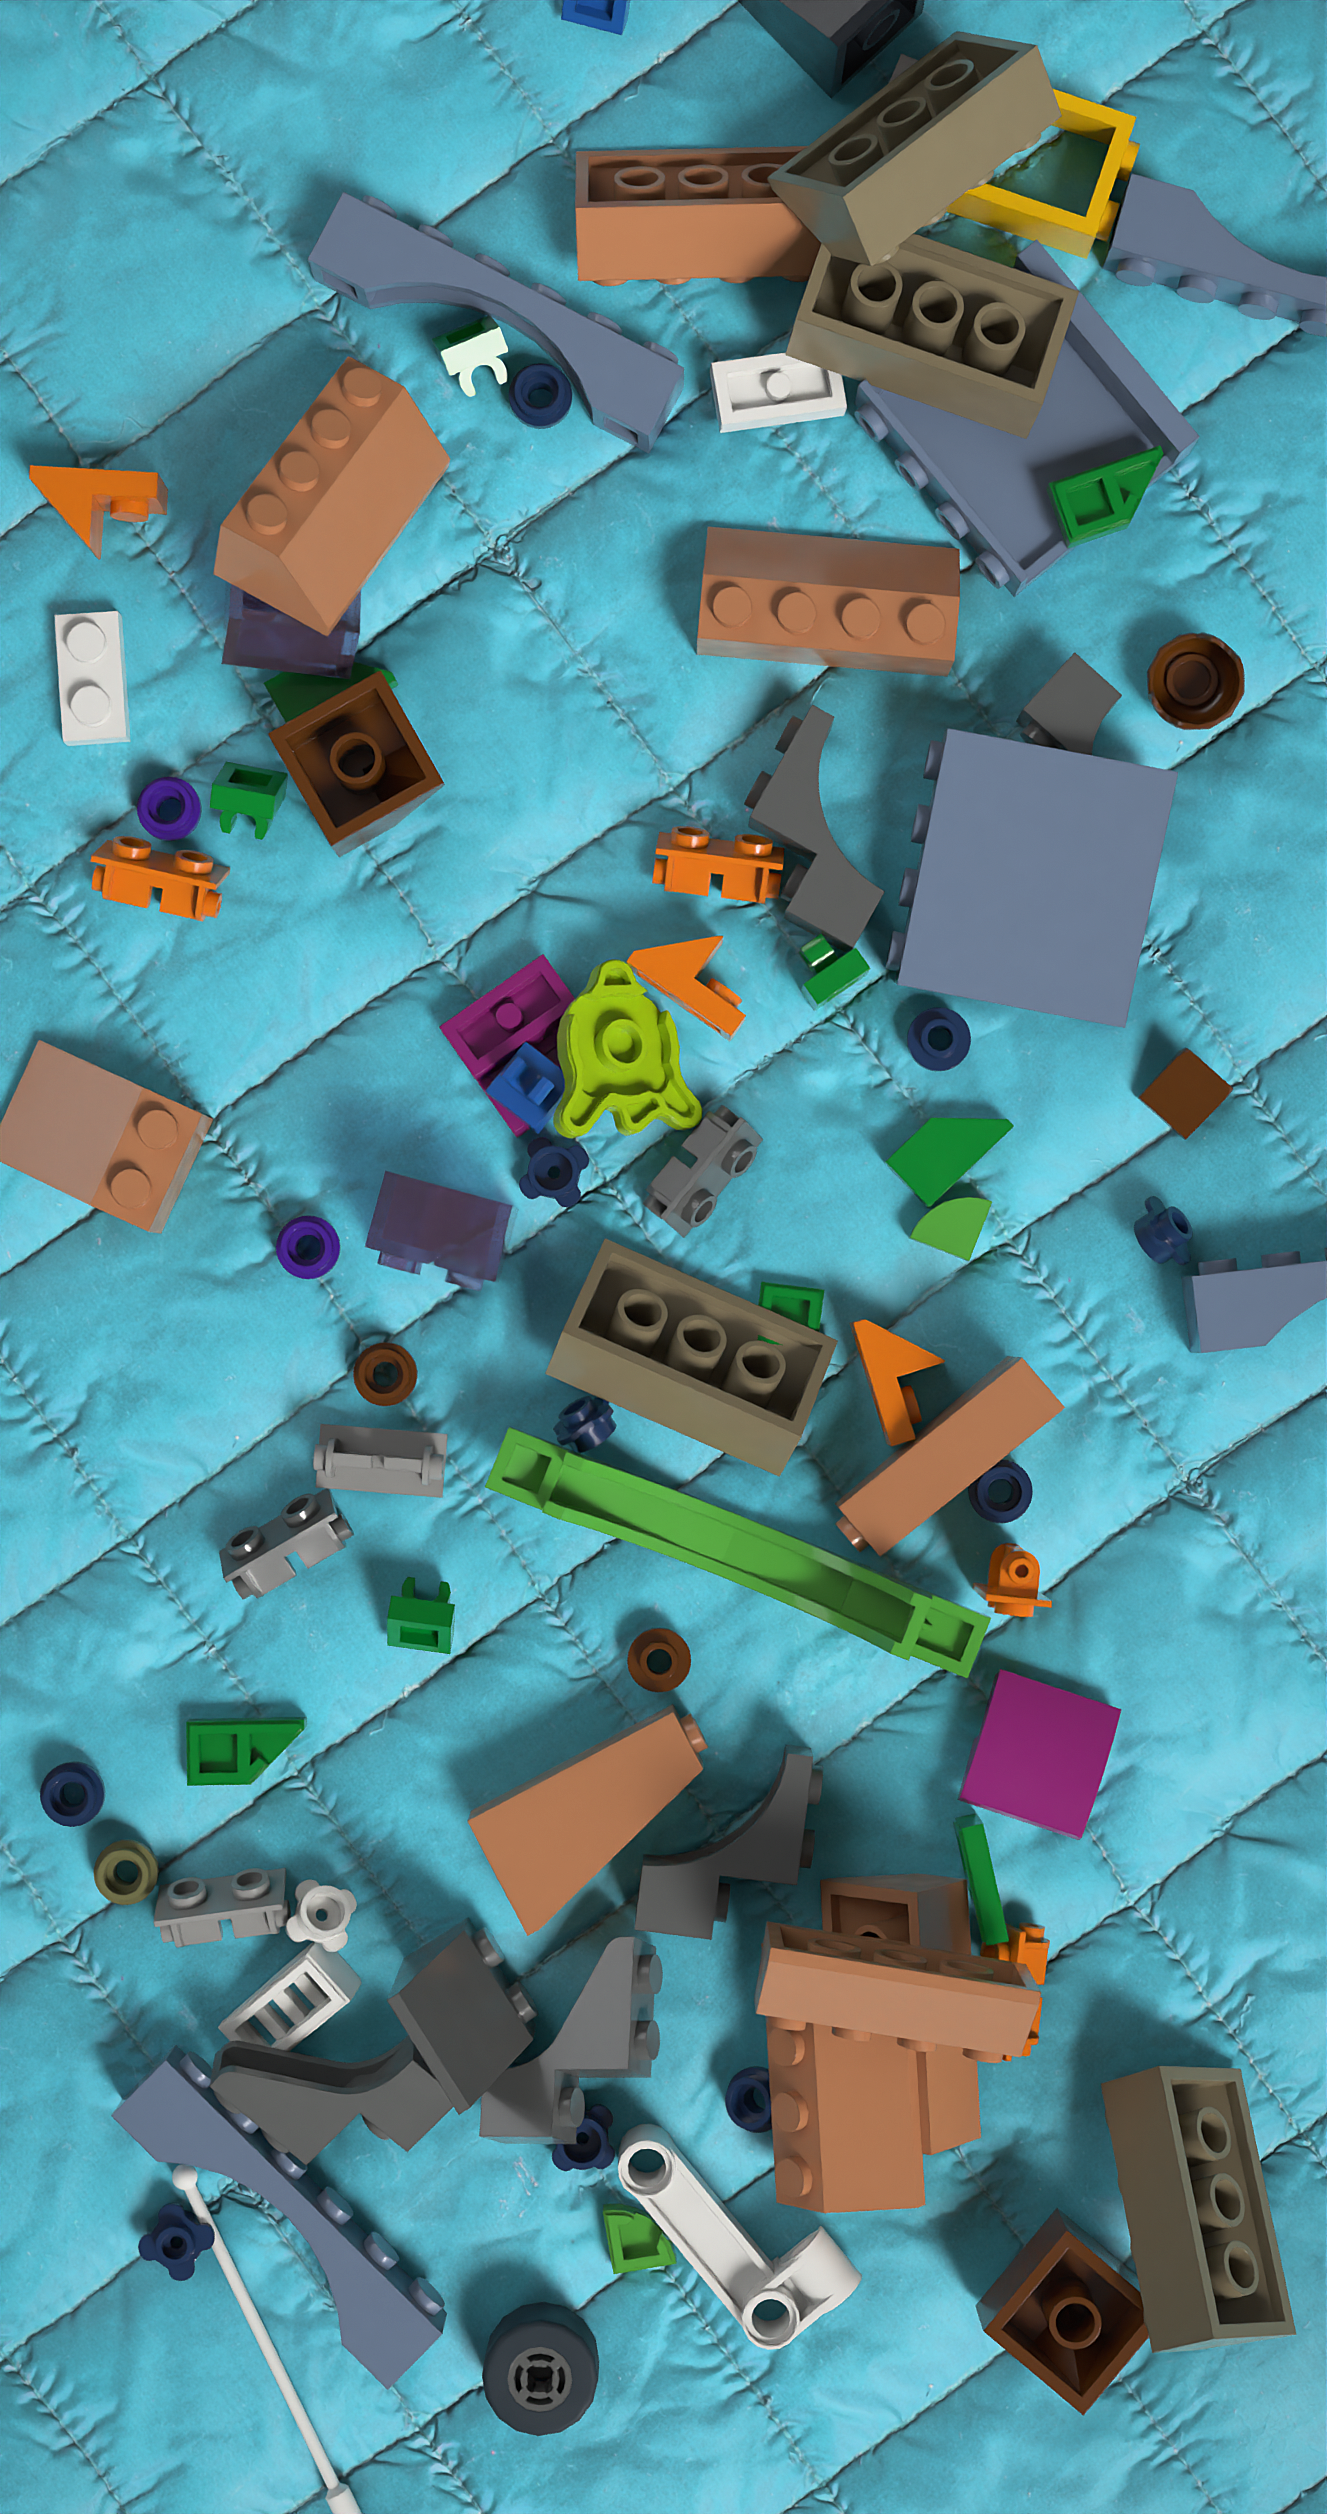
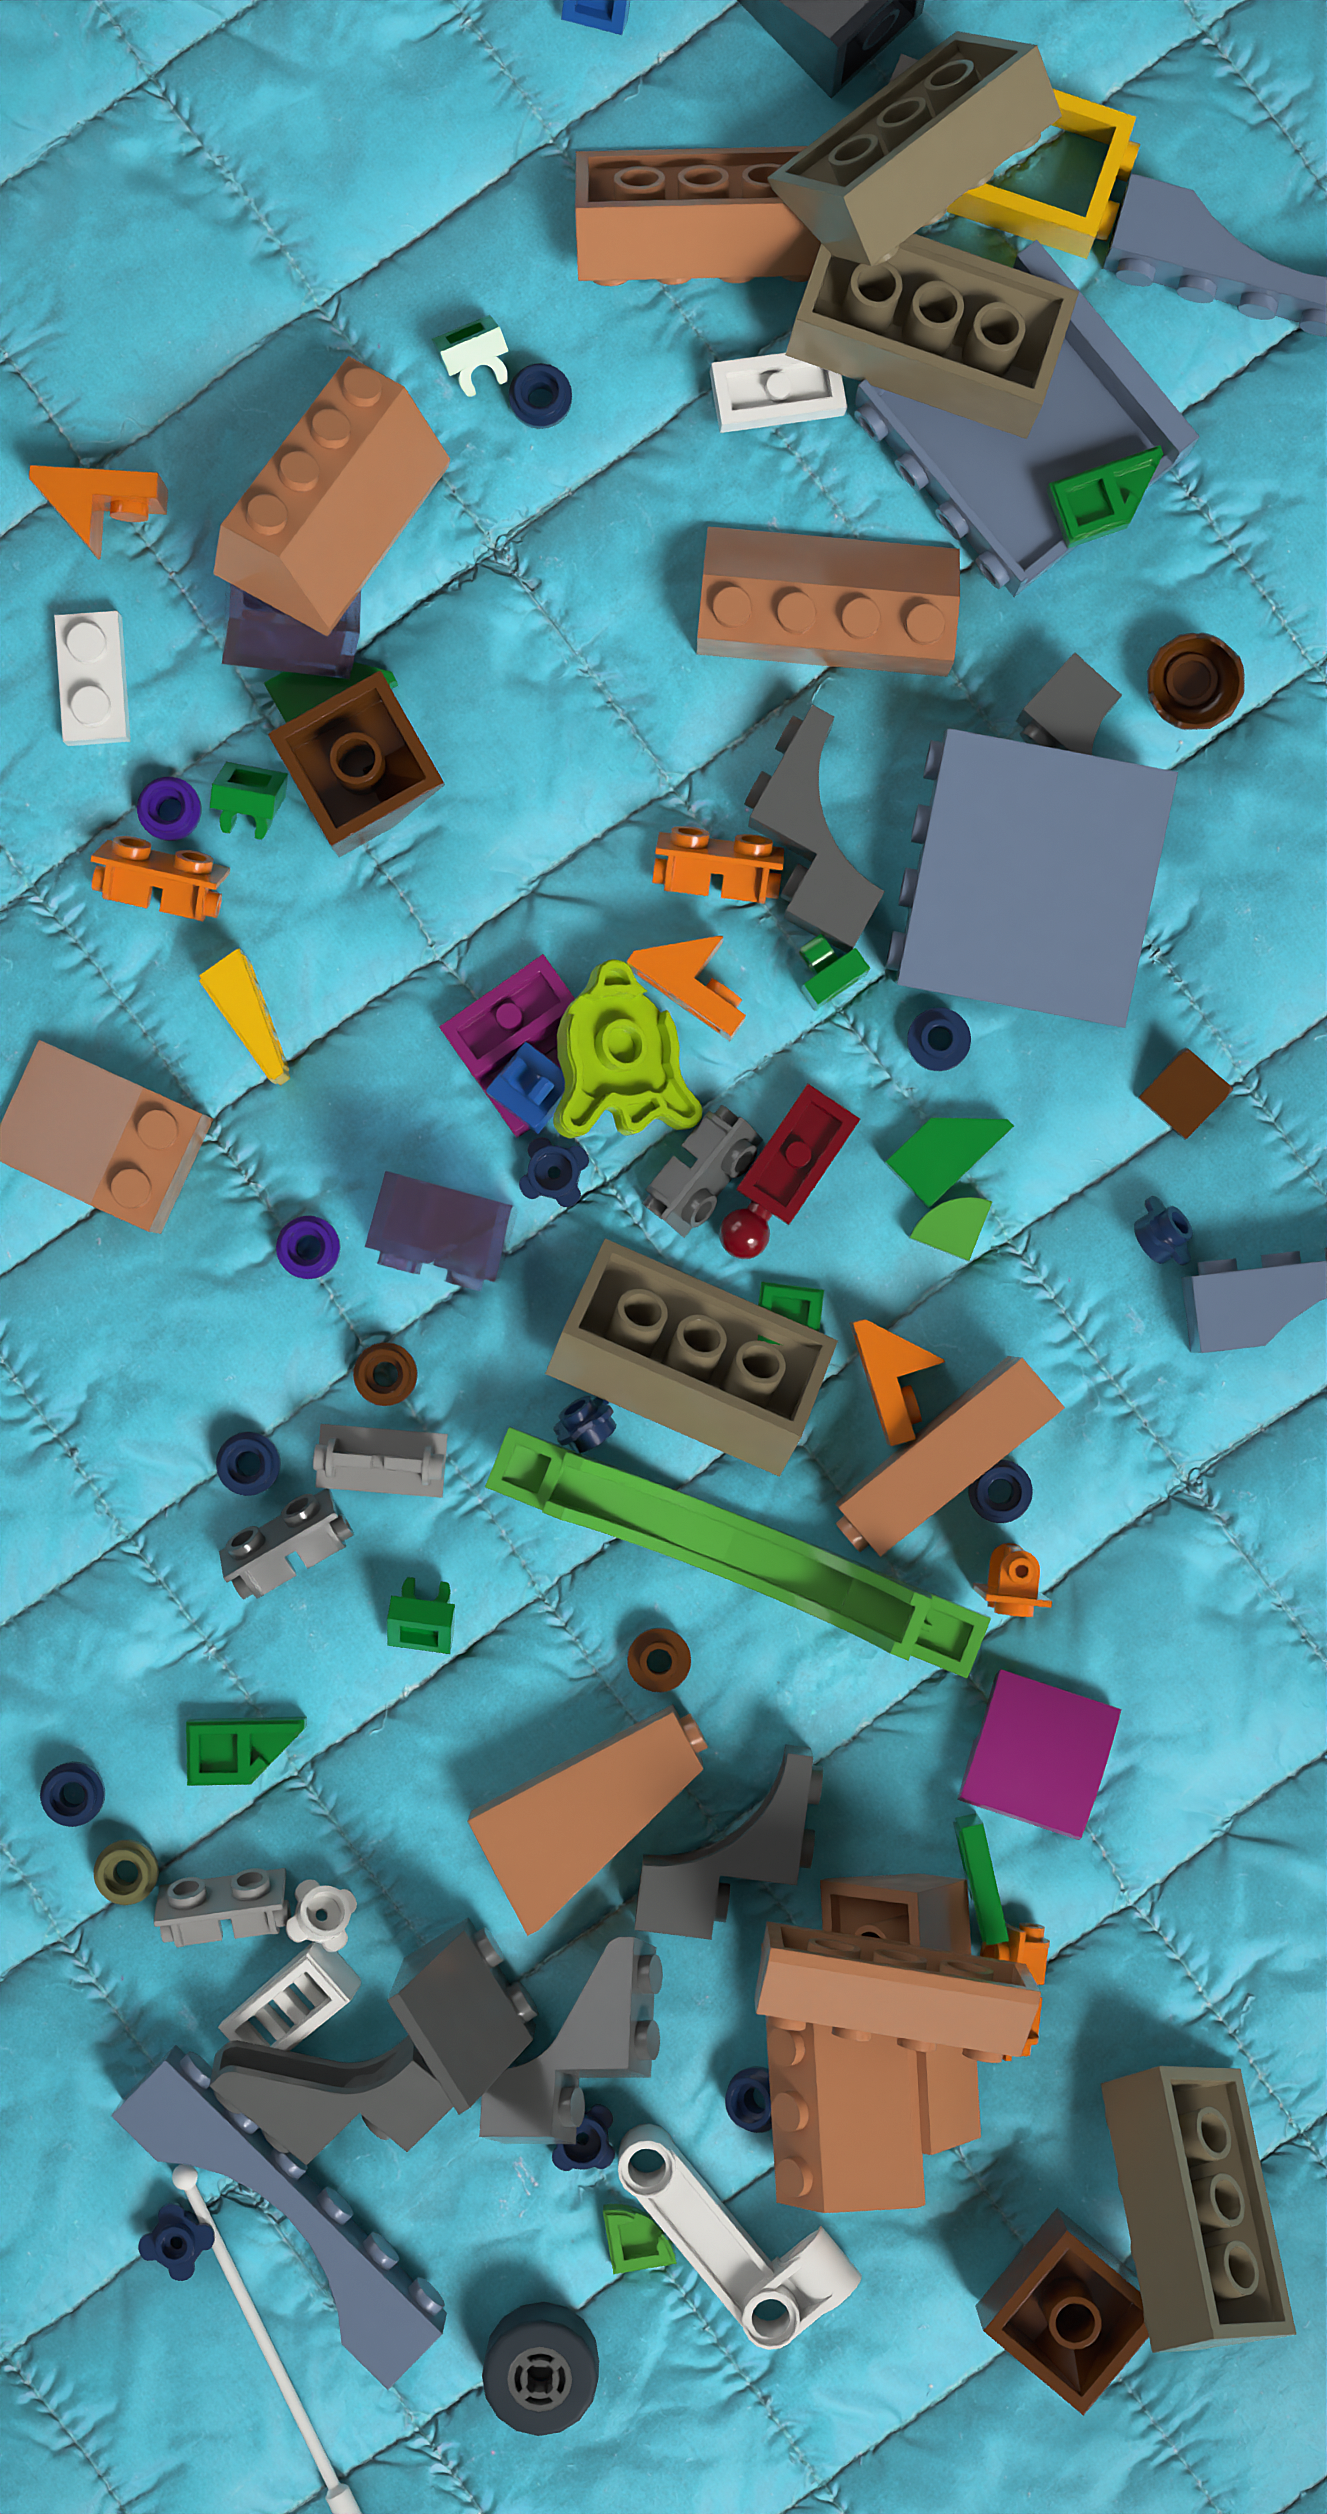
sand blue arch [308,192,684,453] -> none
none -> yellow slope [199,948,291,1086]
none -> dark blue plate [216,1432,281,1496]
none -> dark red plate [719,1084,861,1259]

